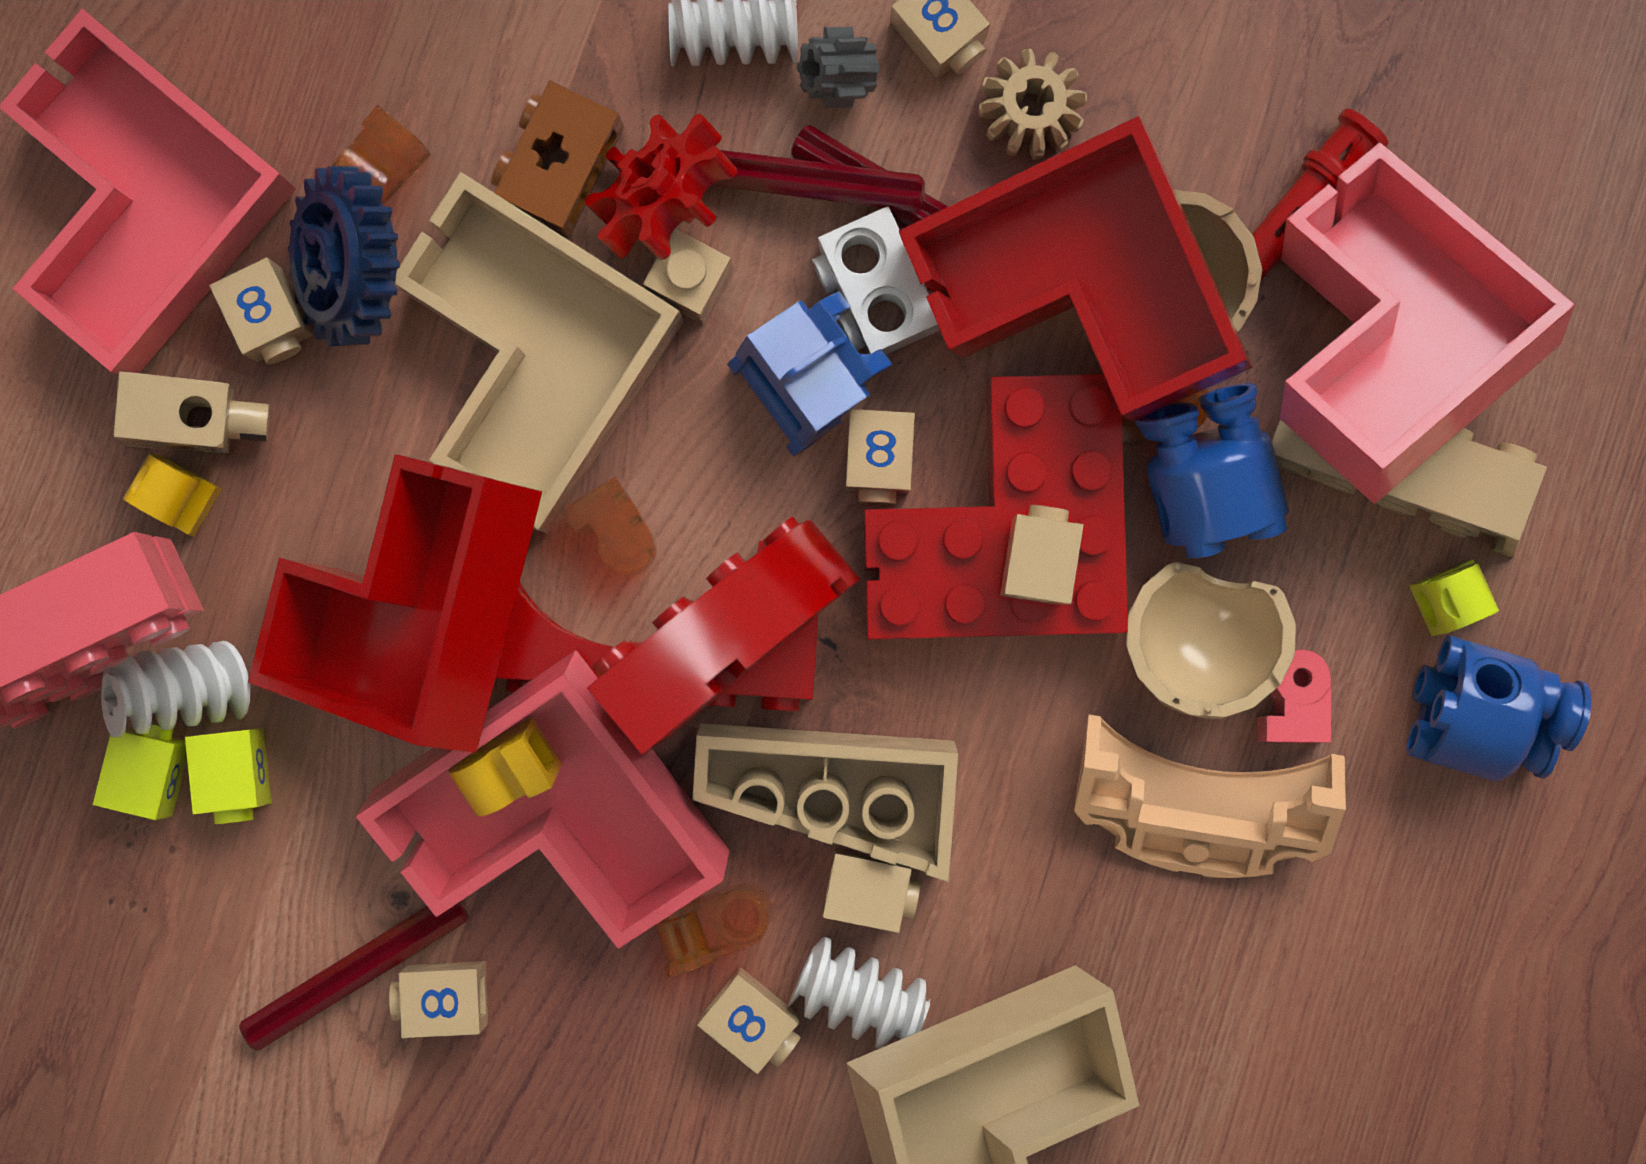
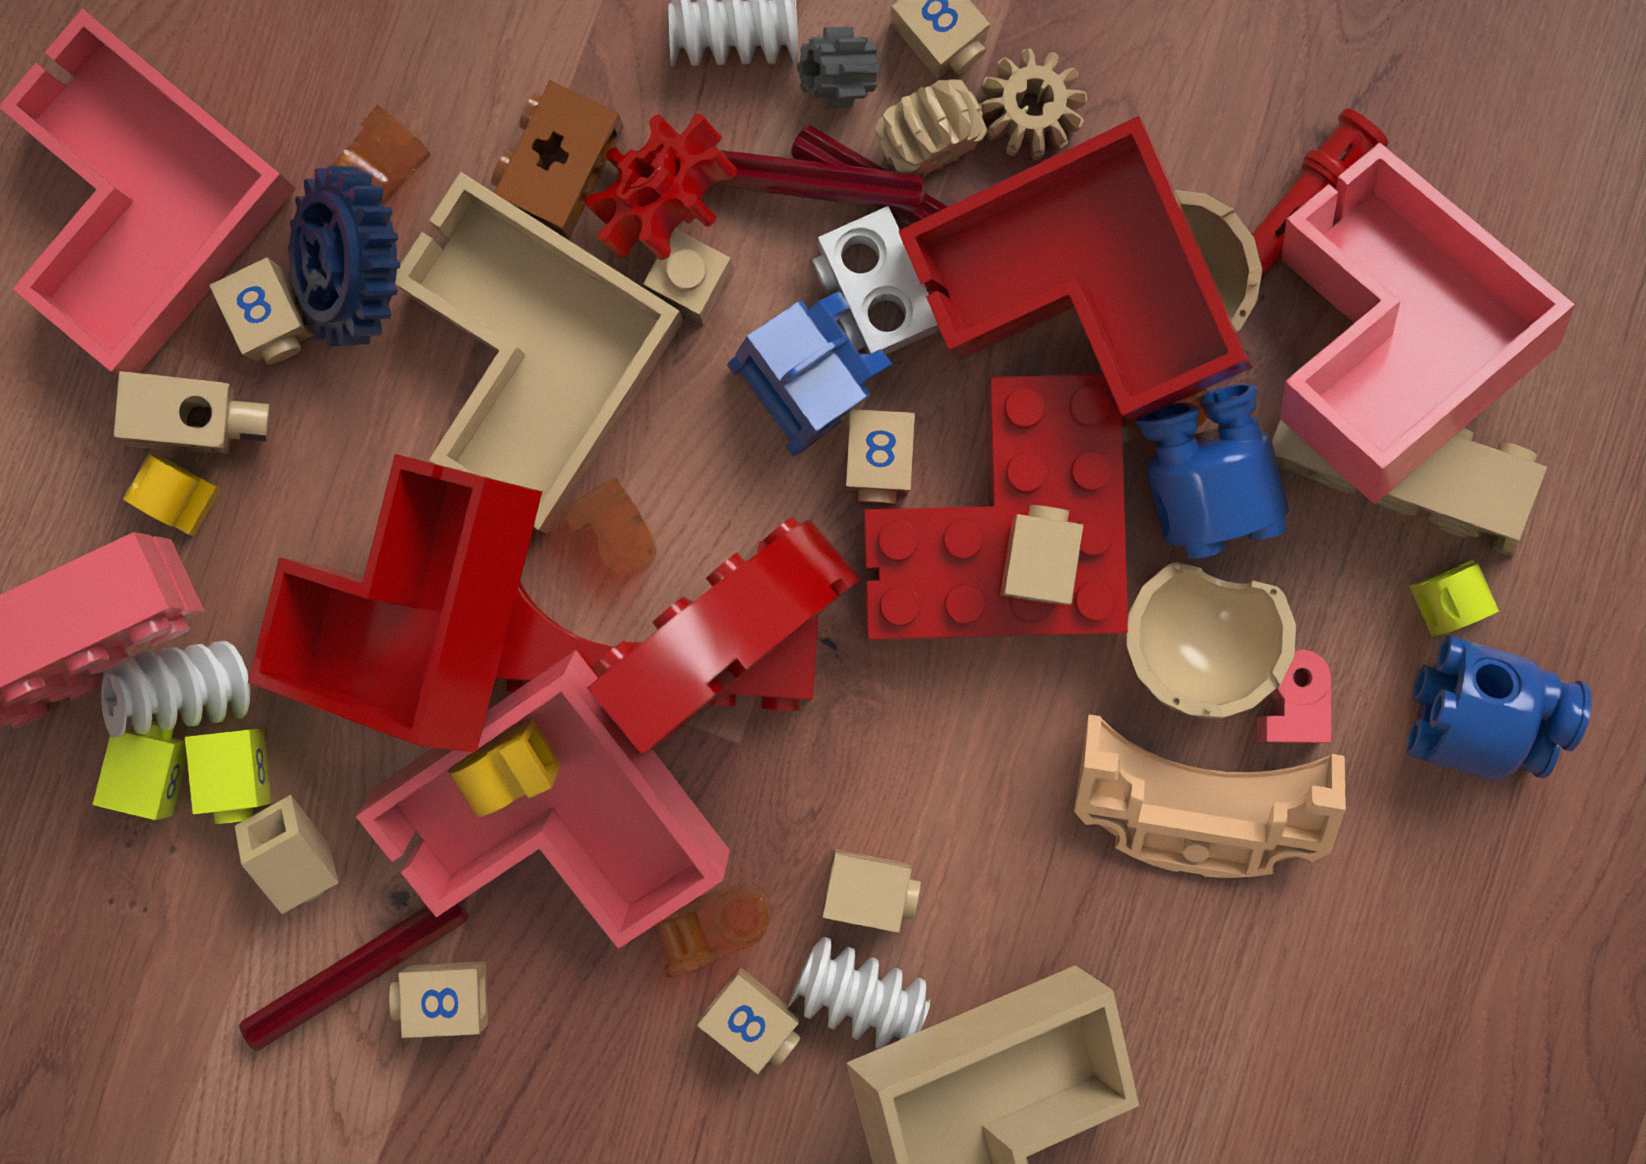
tan wedge [692,723,958,882] -> none
none -> tan brick [235,795,338,914]
none -> tan gear [874,79,988,177]

